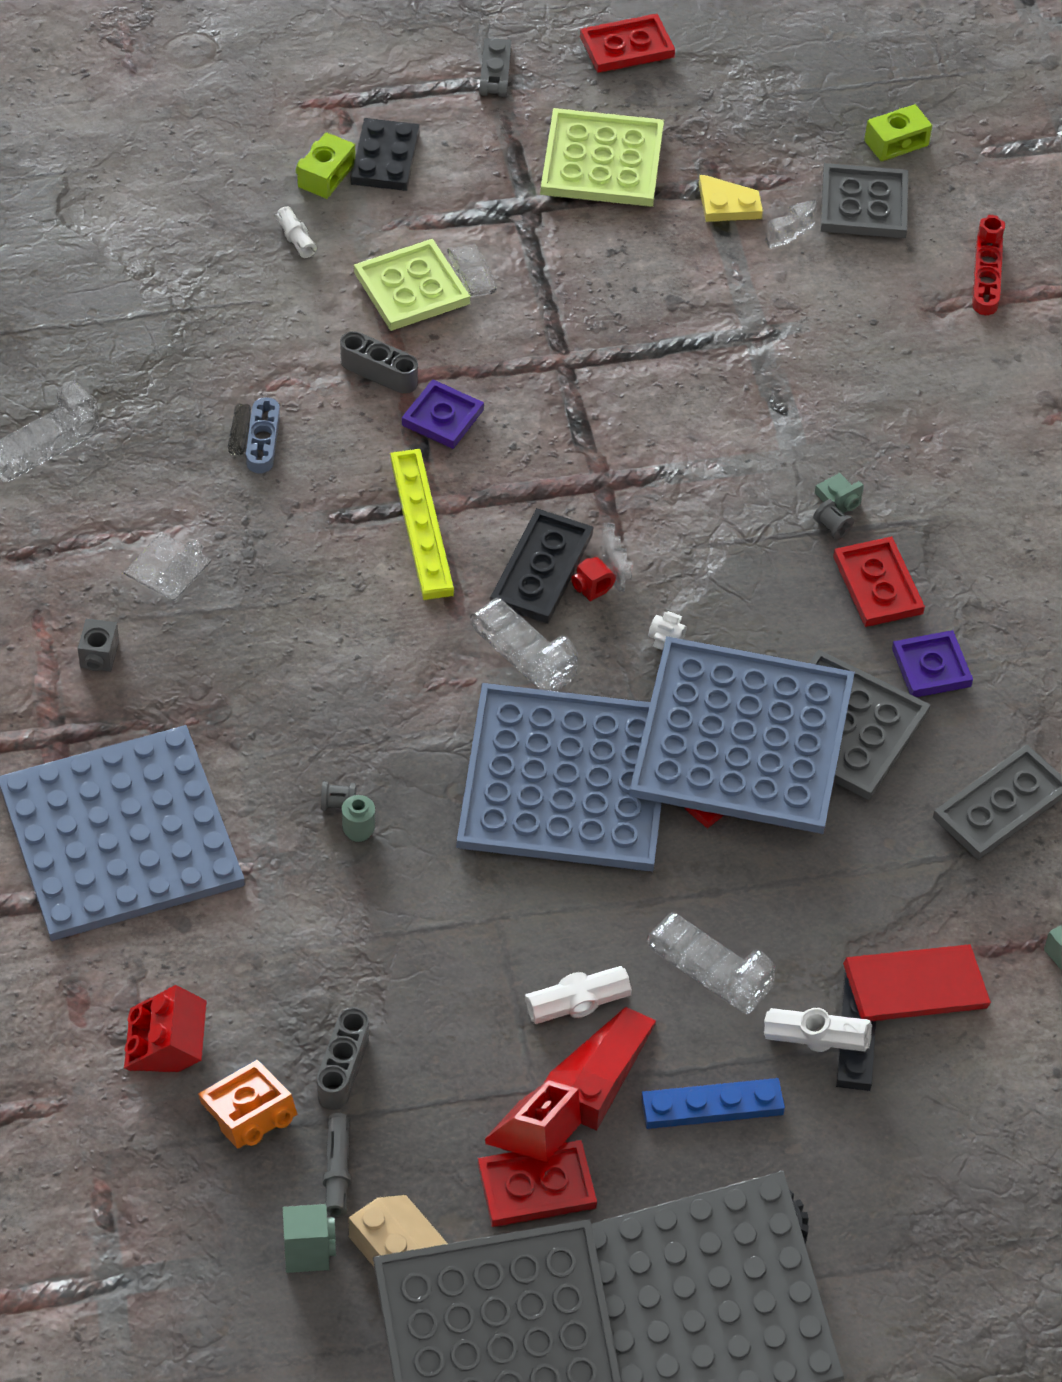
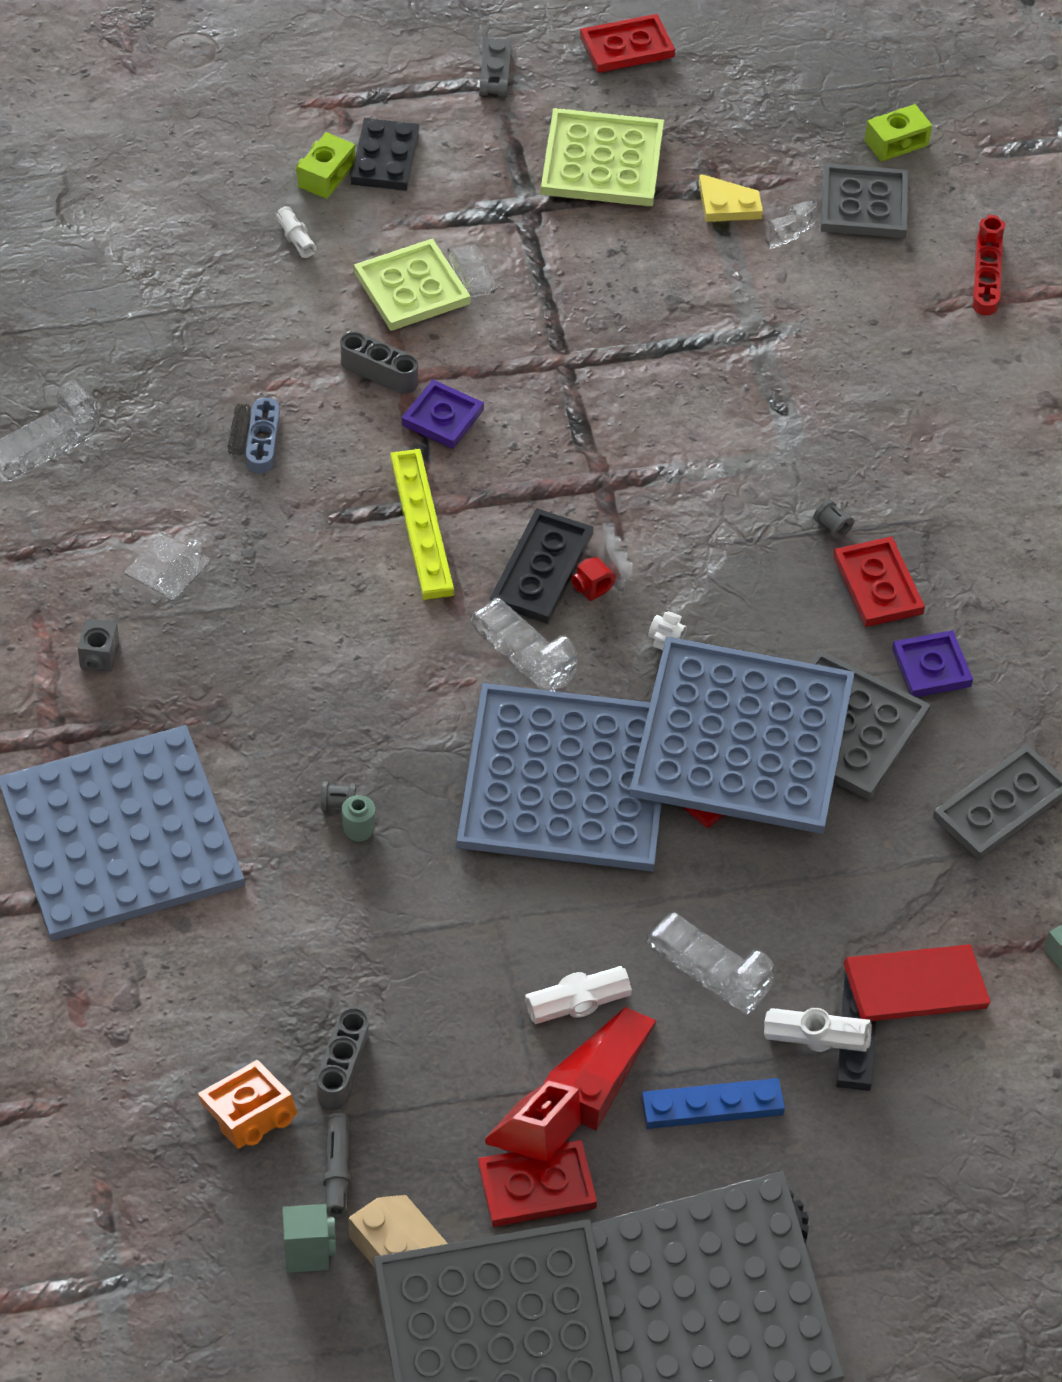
red slope [124,985,207,1072] -> none
sand green bracket [815,473,864,513] -> none

